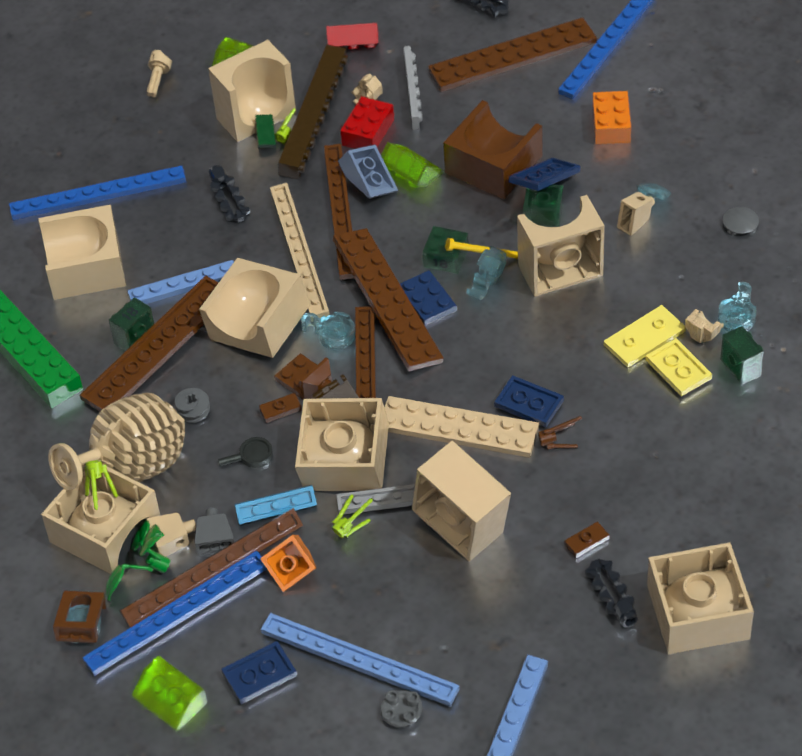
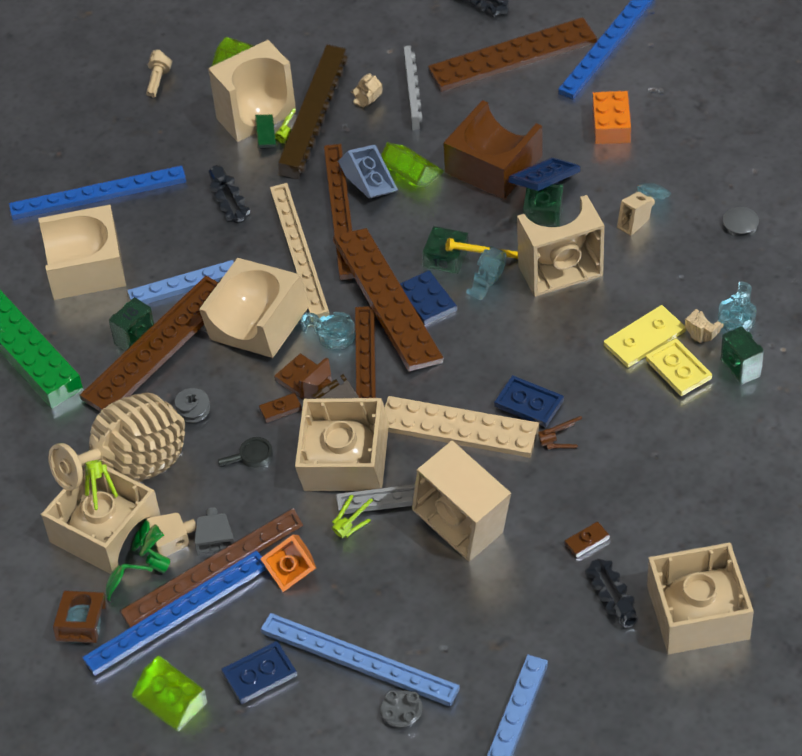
dark azure plate [234,485,317,524] -> none
slope [326,23,379,49] -> none
red brick [340,96,394,149] -> none

